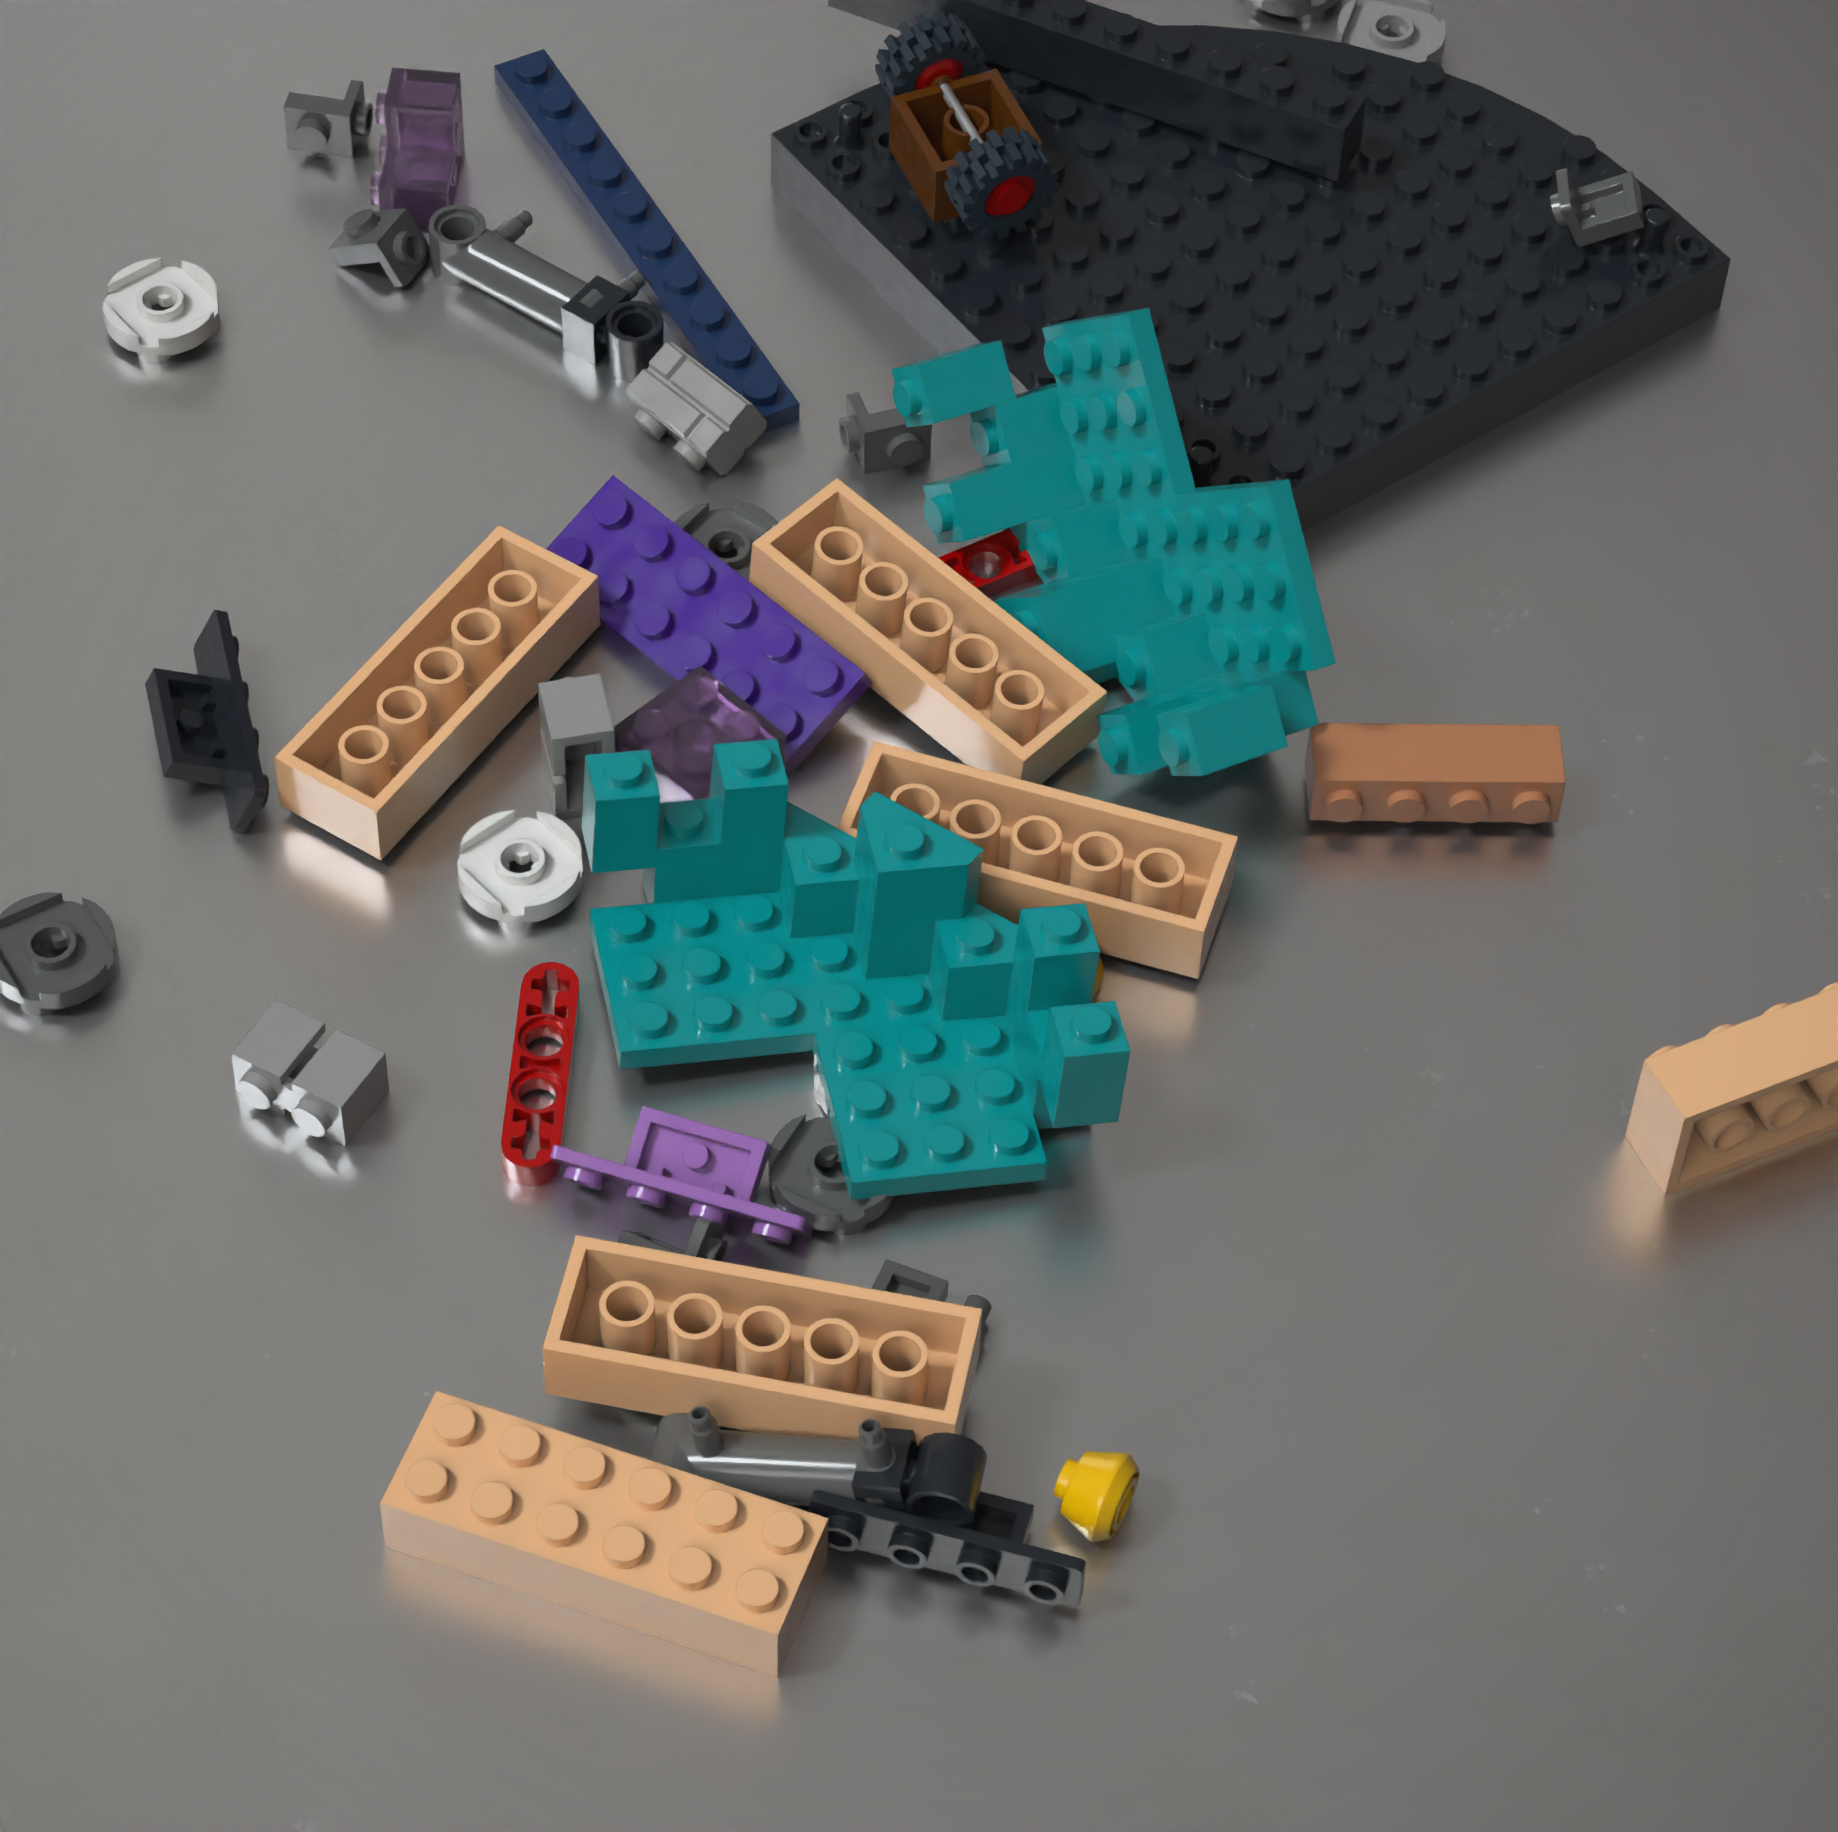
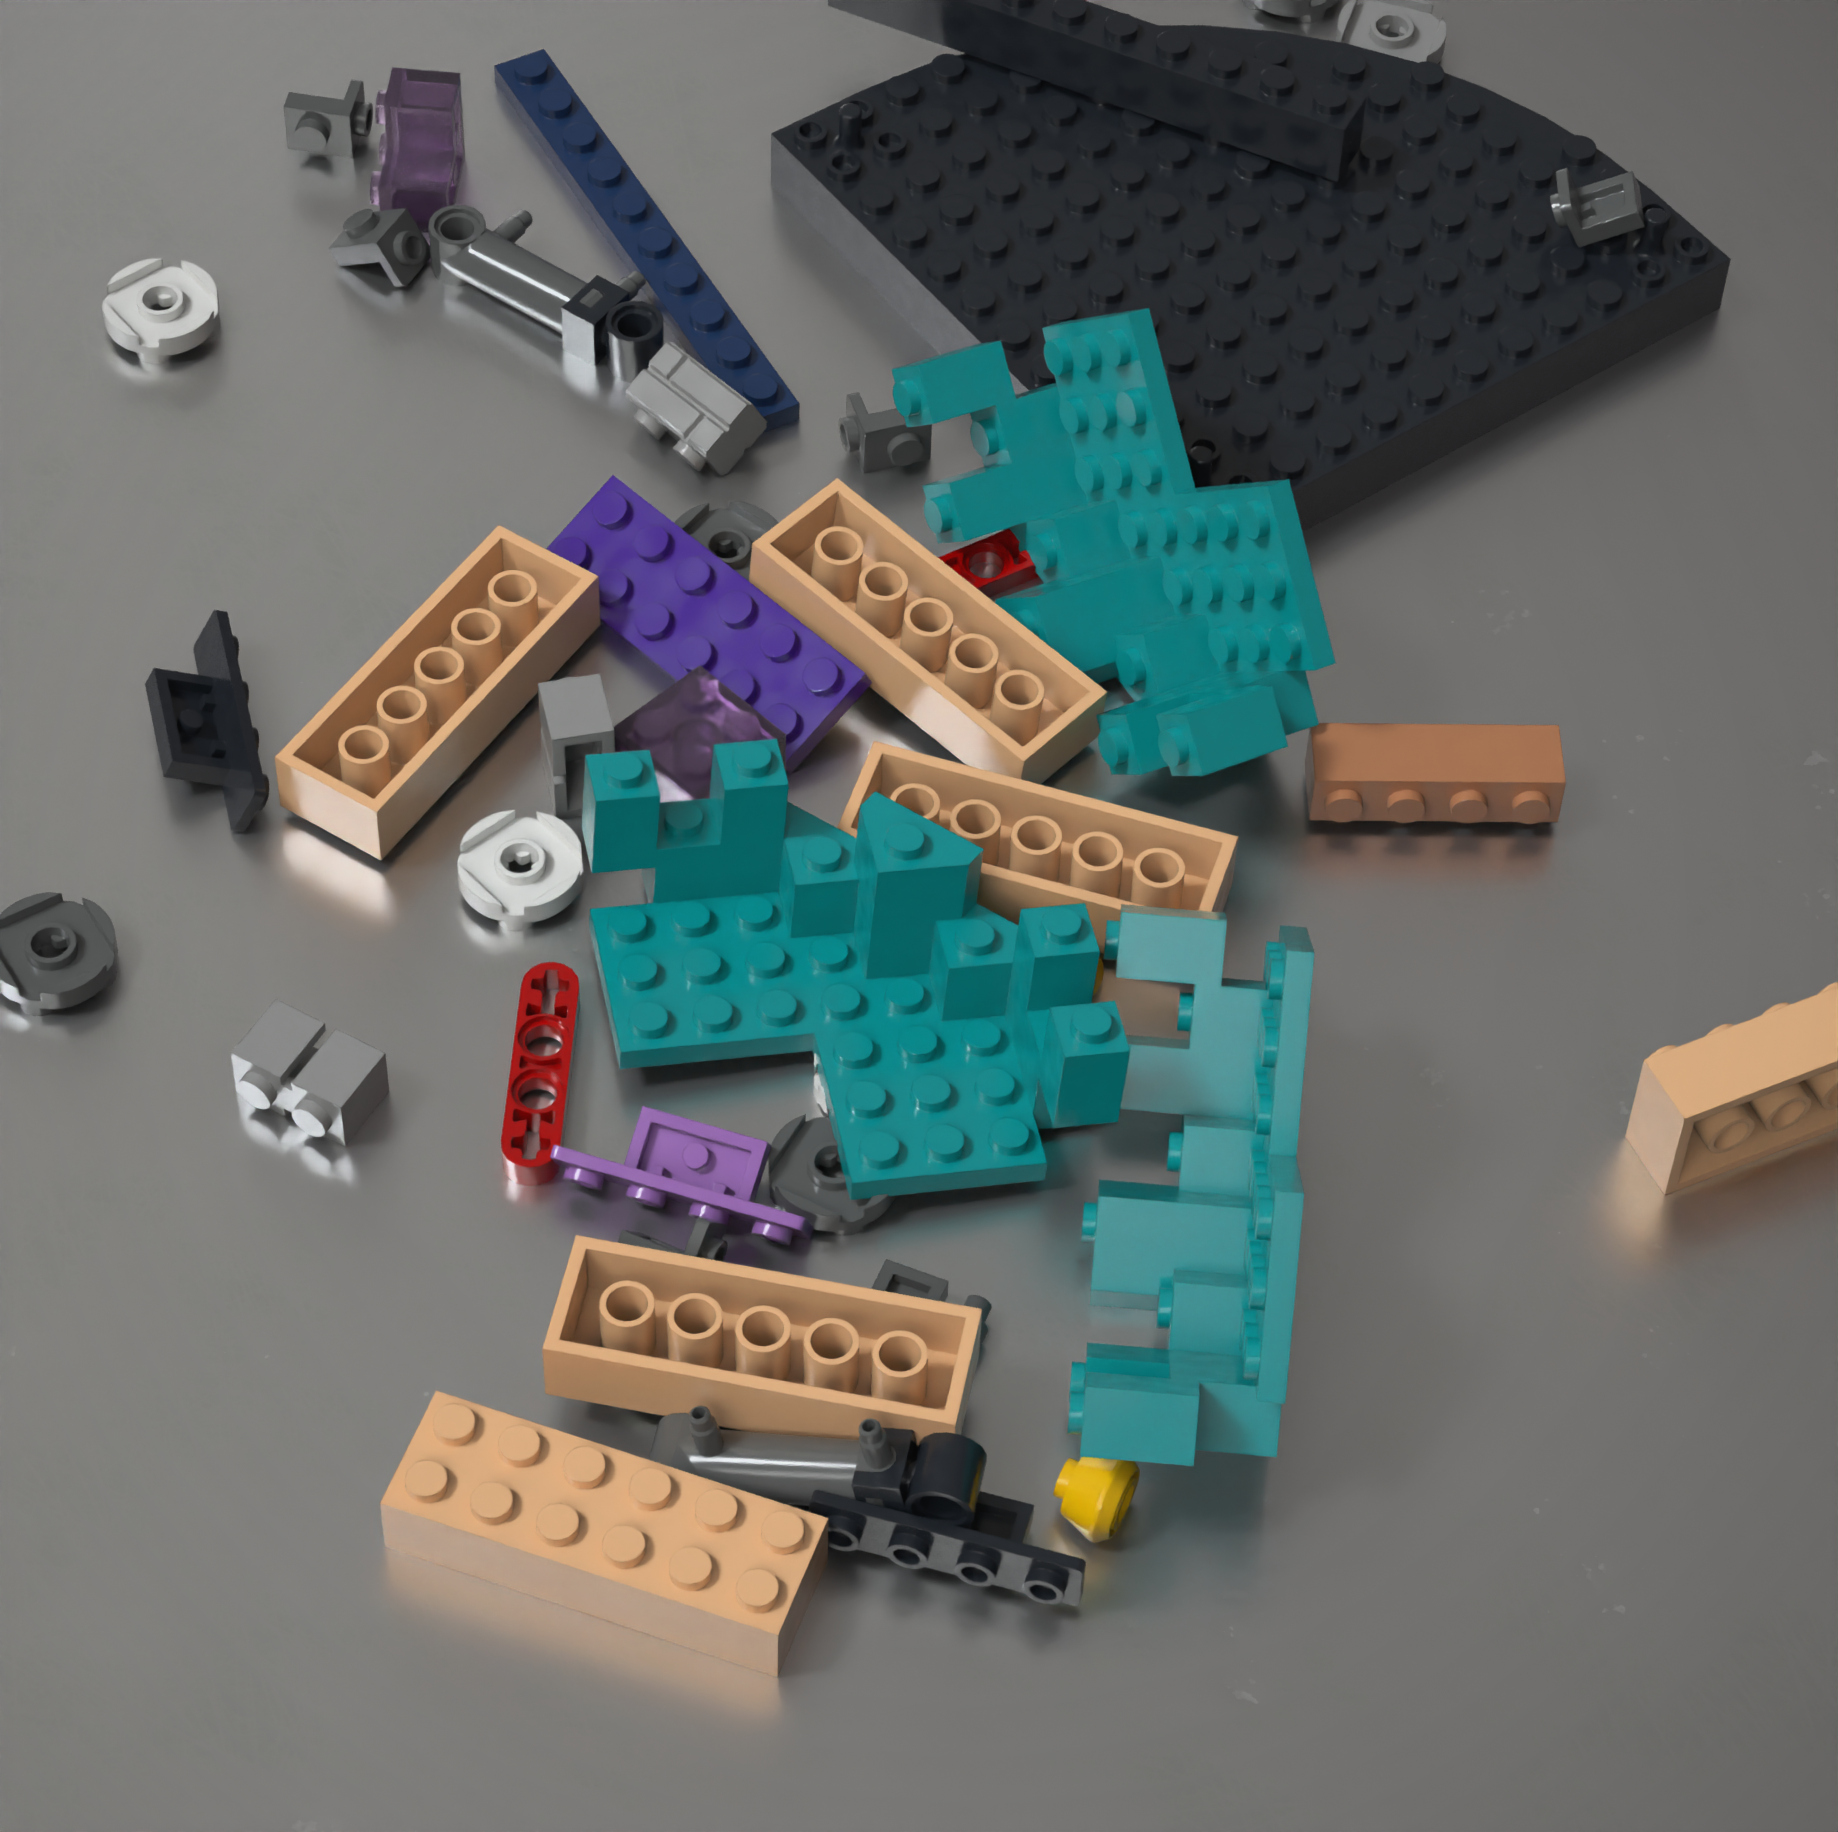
brick [875,11,1060,239] -> none
none -> teal brick [1067,904,1315,1466]

